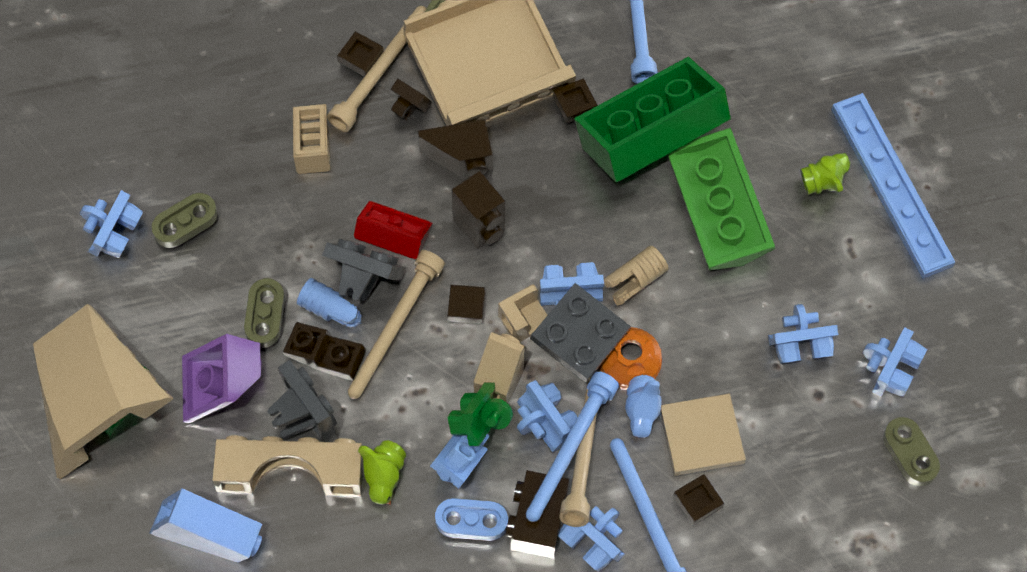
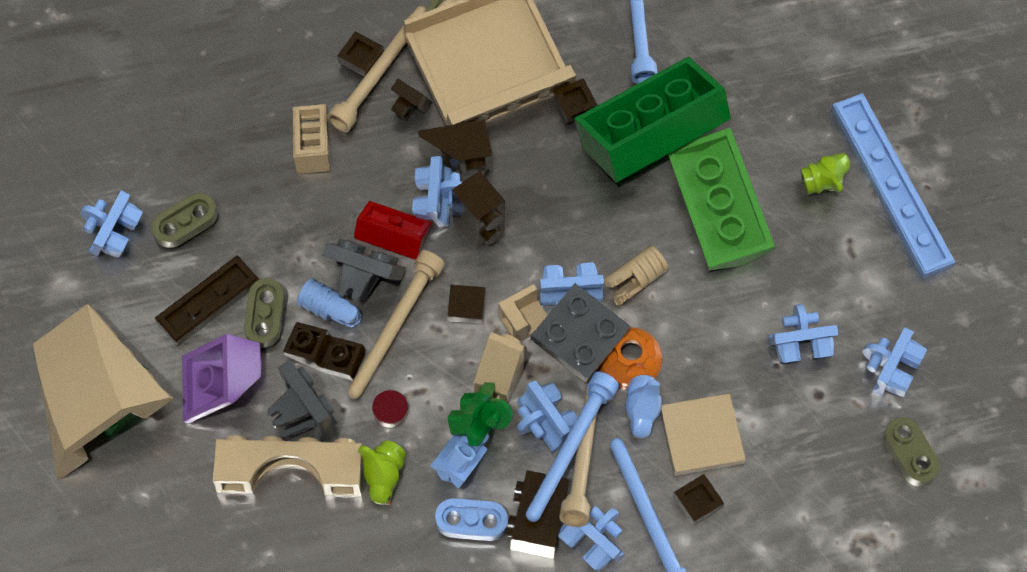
light blue slope [149,488,262,563] -> none
none -> dark brown tile [155,255,259,347]
none -> dark red tile [372,390,408,428]
none -> light blue hips [412,156,462,227]

